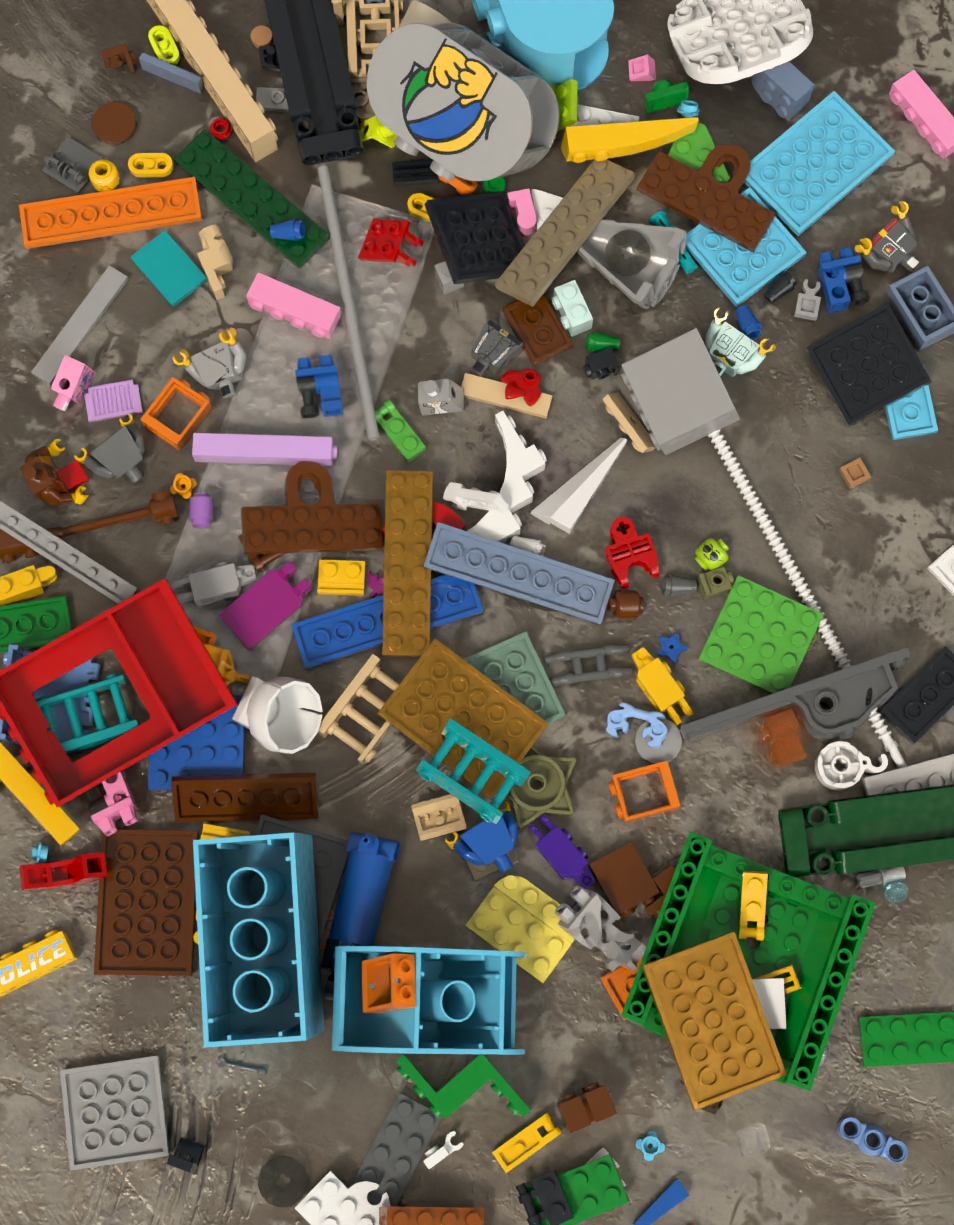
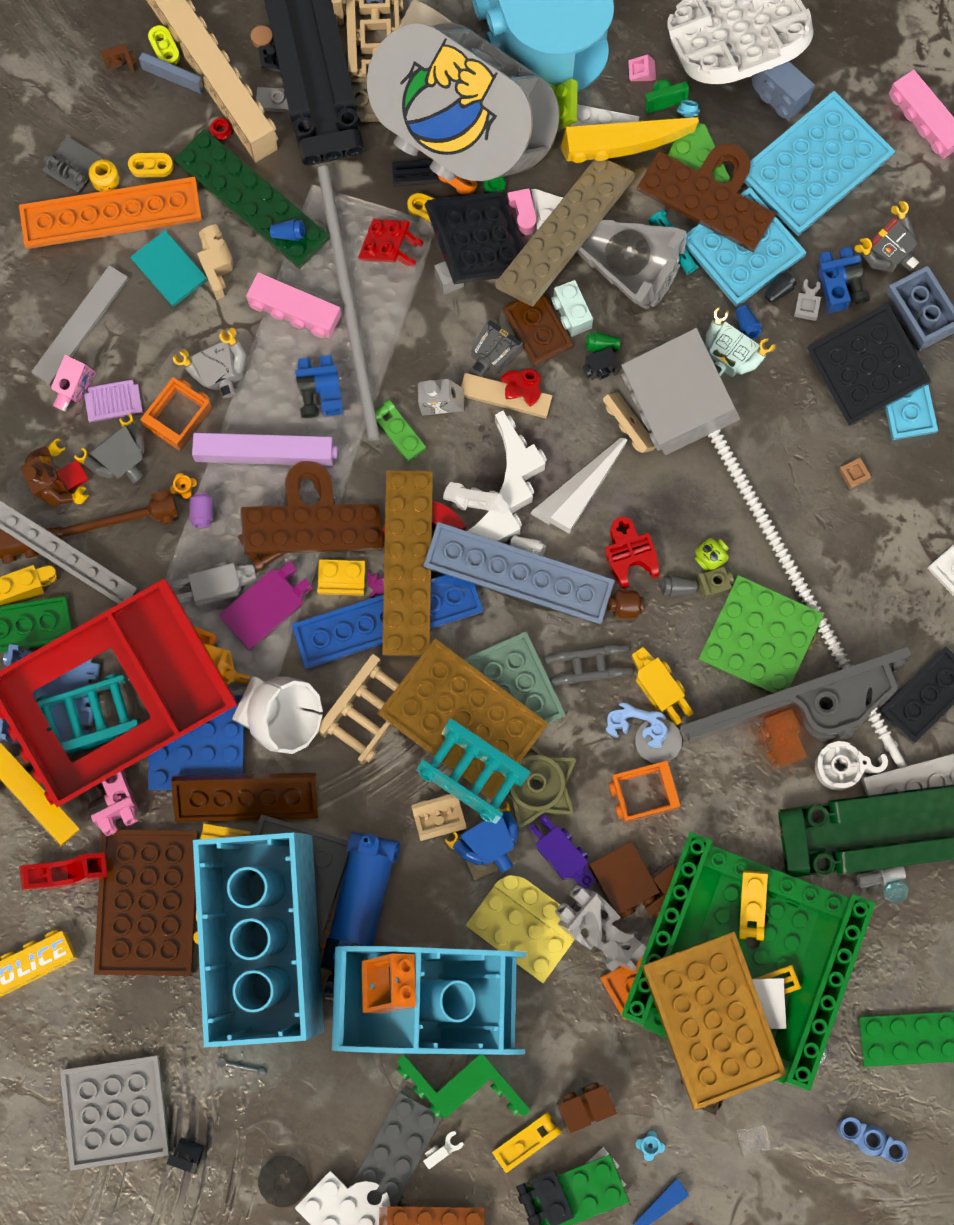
medium azure plate [31,841,48,864] -> none
reddish brown tile [92,102,137,145] -> none
neon yellow bracket [359,116,397,148] -> none
blue plate [657,633,687,663] -> none

